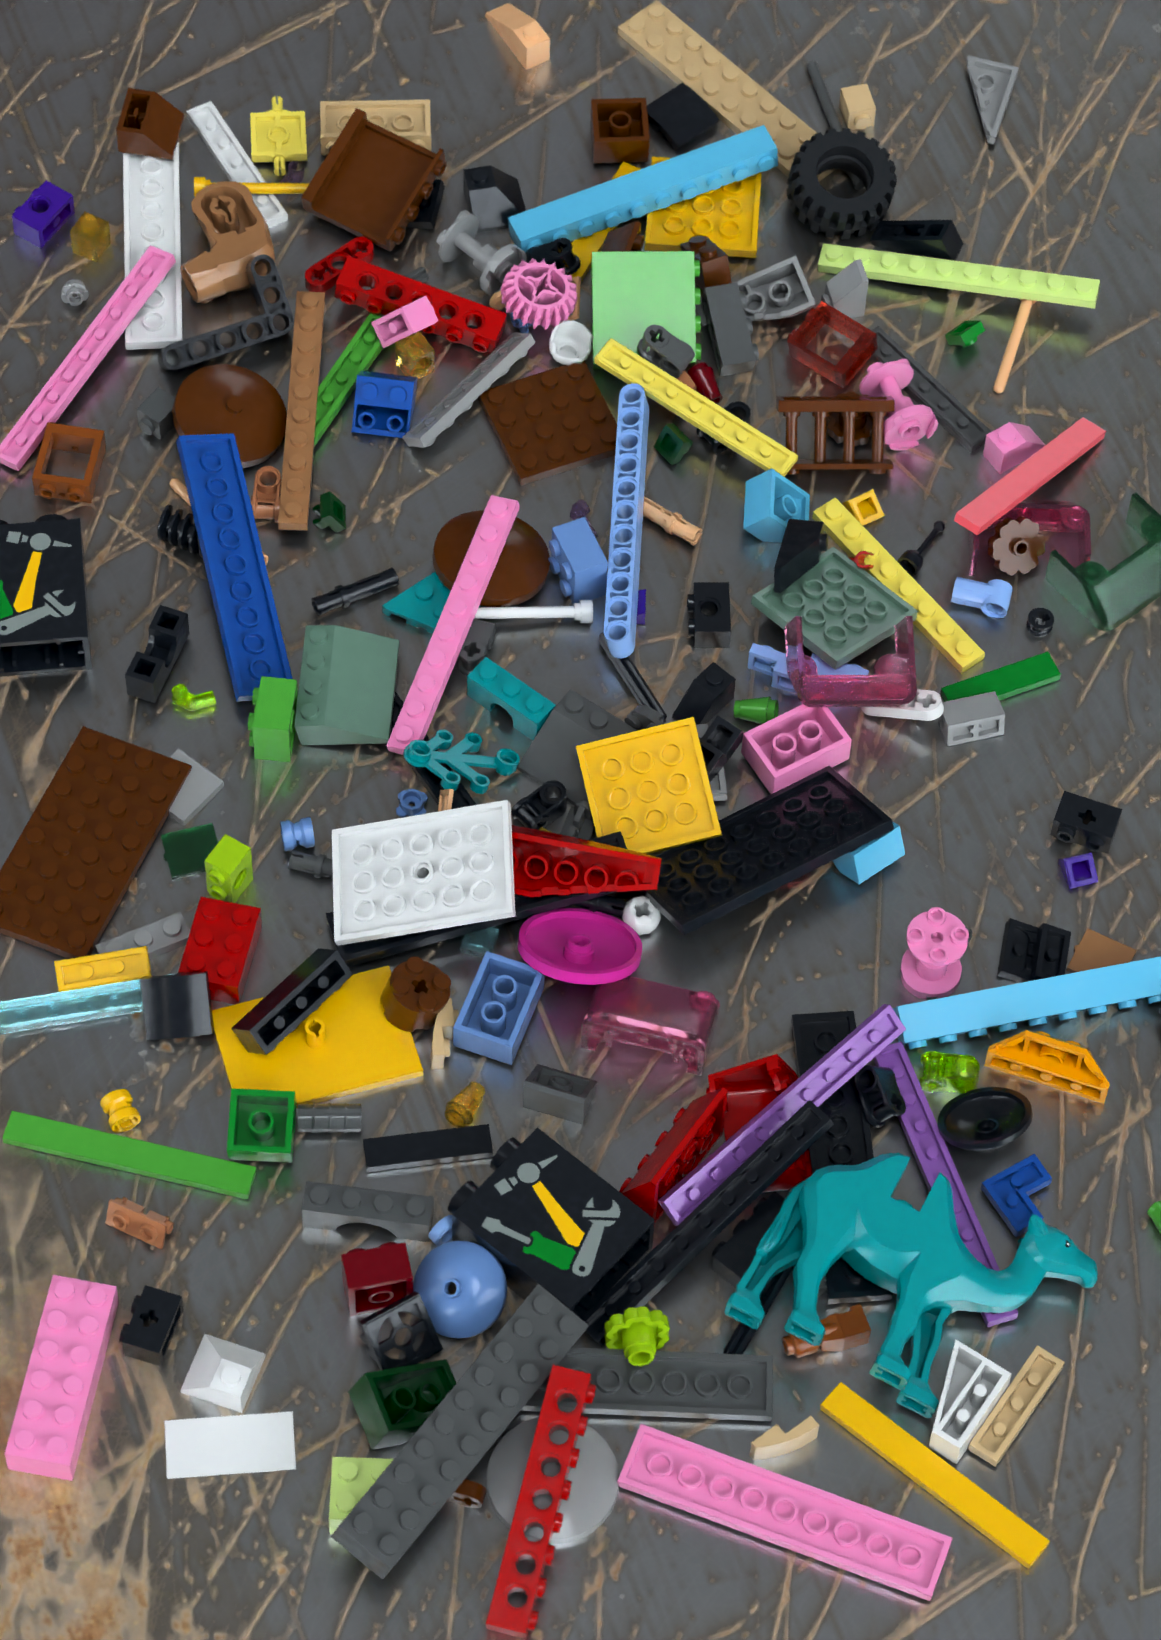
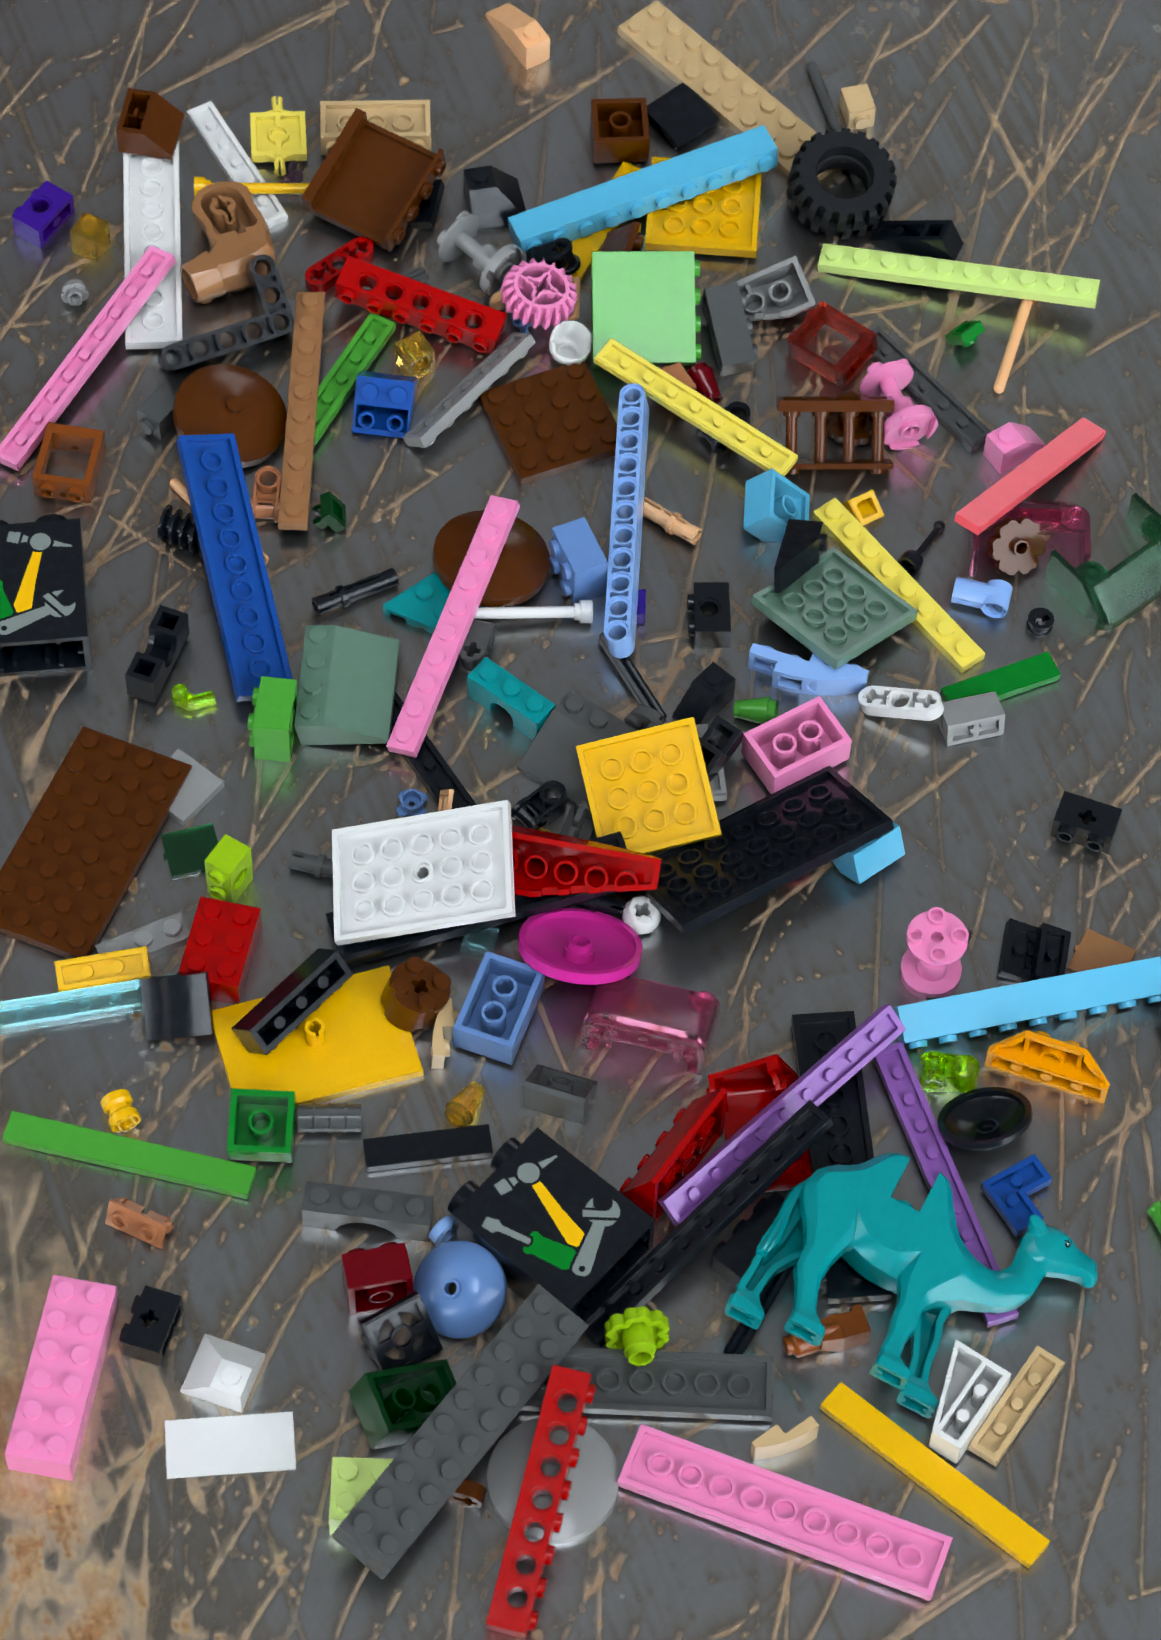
medium blue wheel [280,817,315,851] -> none
bright pink slope [371,296,439,348] -> none
teal plant [403,730,520,794] -> none
clear purple hand [570,499,598,538] -> none
dark grey piece [637,325,695,378] -> none
dark green tile [653,423,693,465] -> none
reddish brown brick [680,236,732,291] -> none
clear pink windscreen [785,616,917,707] -> none
light grey slope [821,259,869,322] -> none
red hand [848,551,874,570] -> none
black piece [854,1065,906,1128] -> none
light grey wing [966,55,1019,145] -> none
dark purple slope [1058,852,1099,889] -> none

